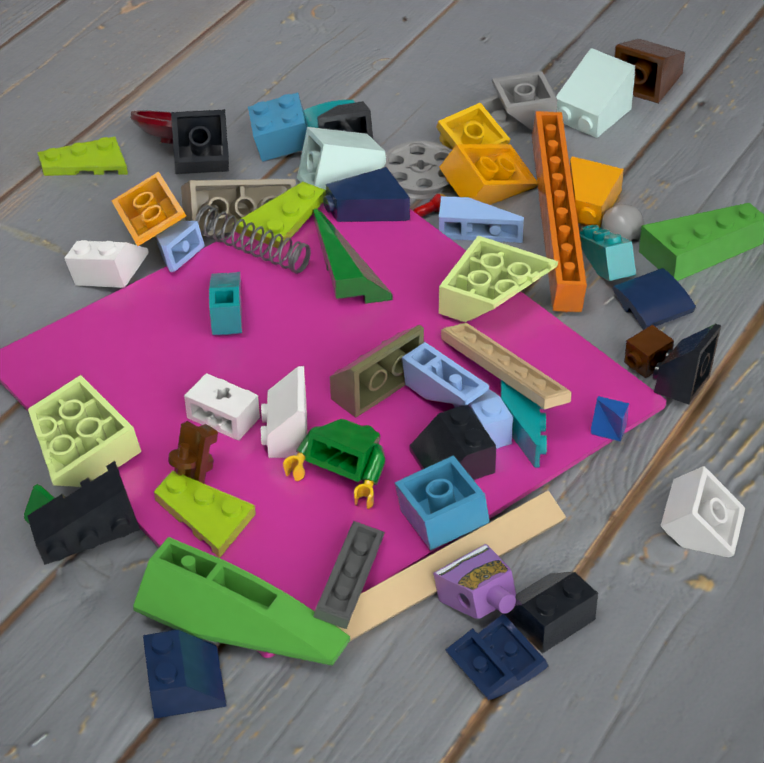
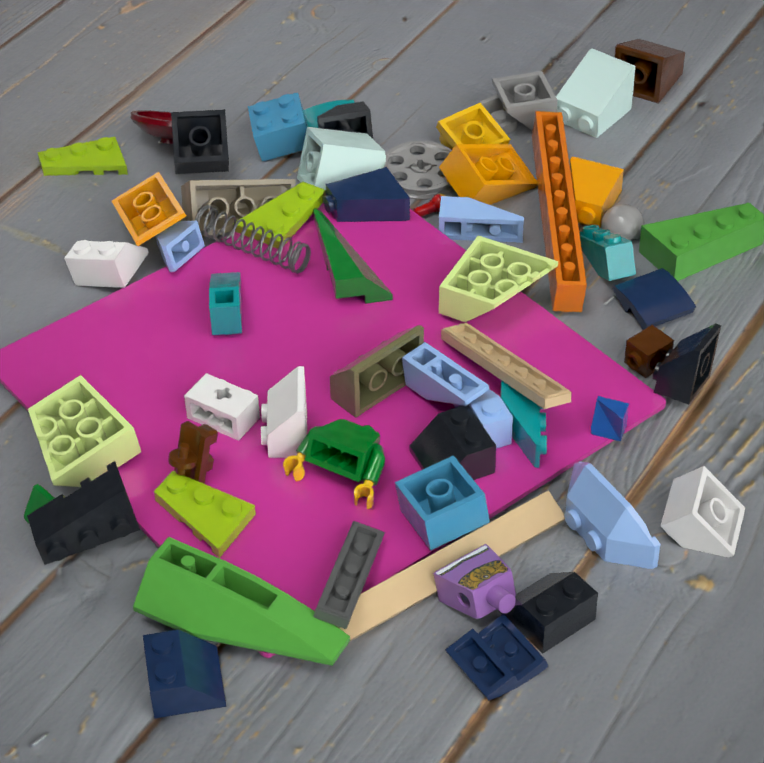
none -> light blue wedge [564,461,661,569]

